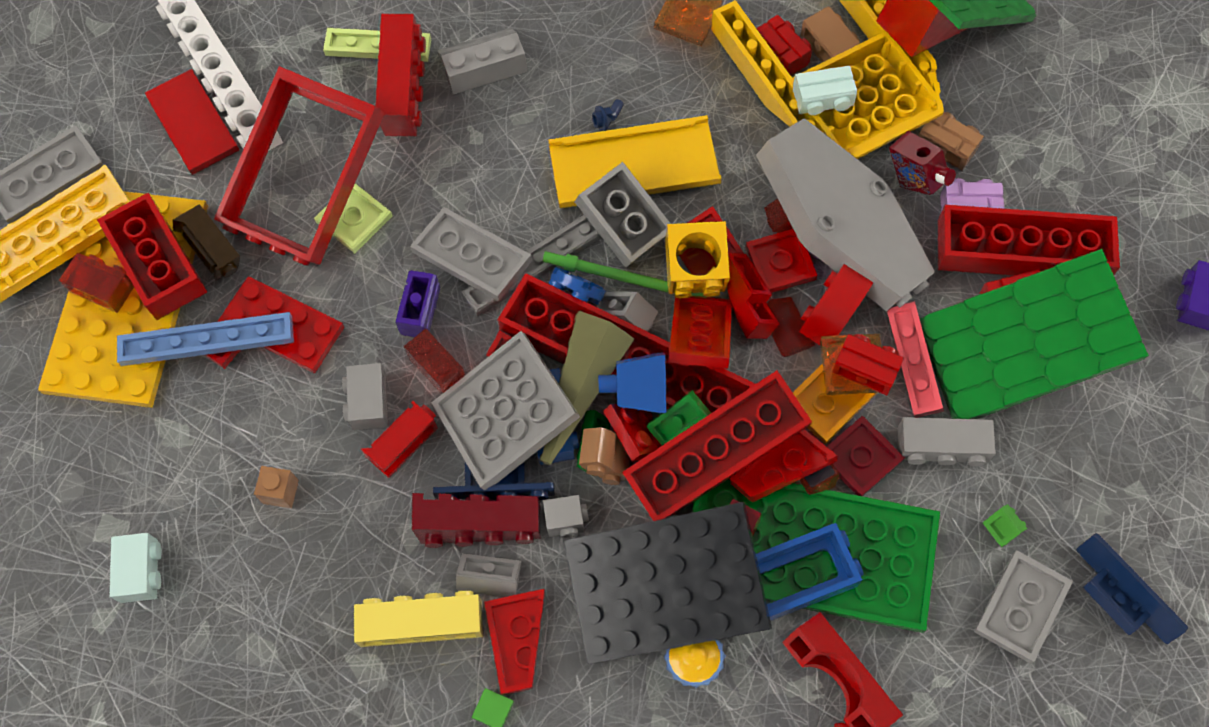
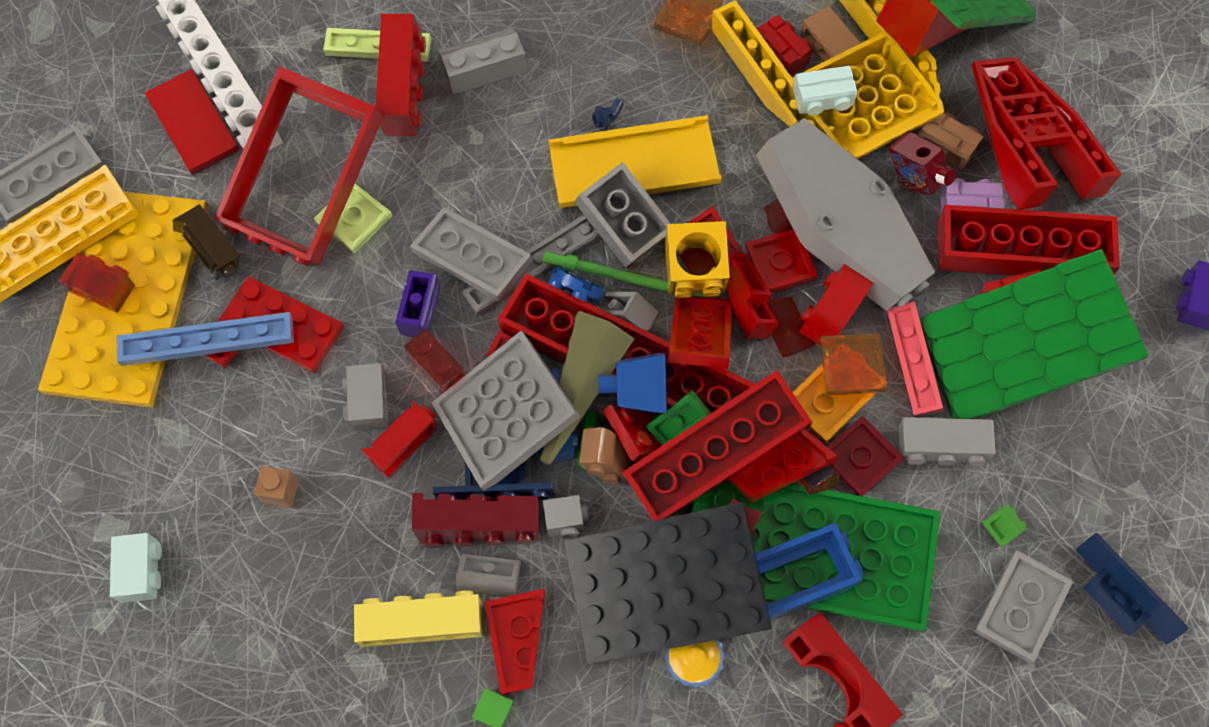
red brick [97,193,207,320] -> none
red brick [832,334,904,396] -> none
none -> red wedge [971,57,1122,210]

